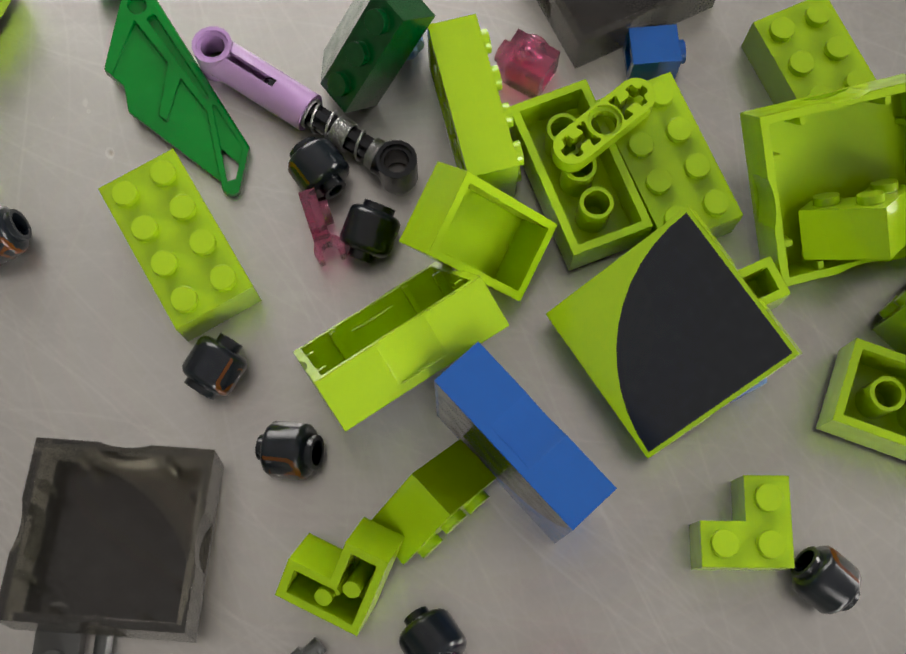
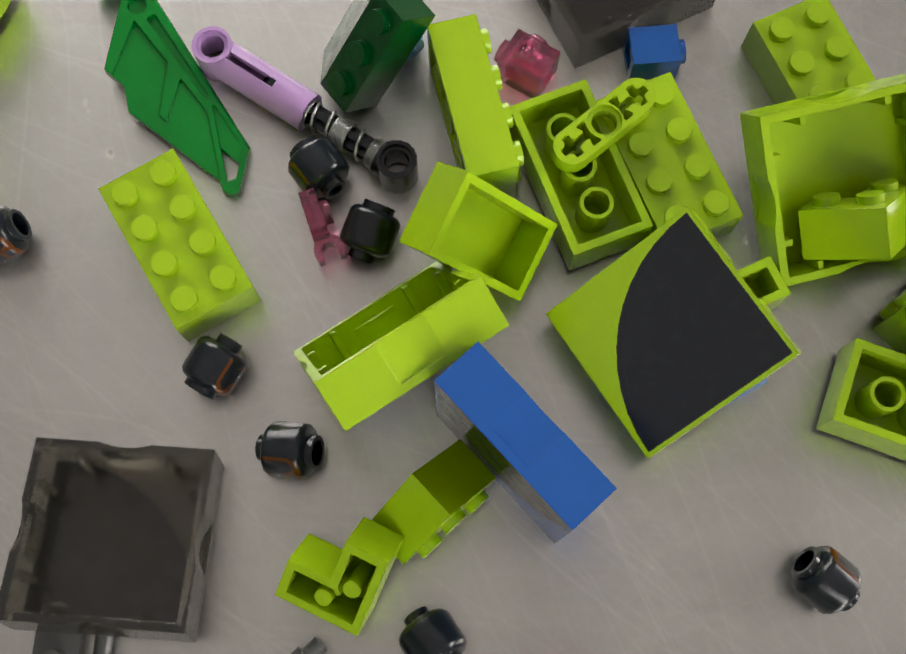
lime brick [689,475,795,570] -> none

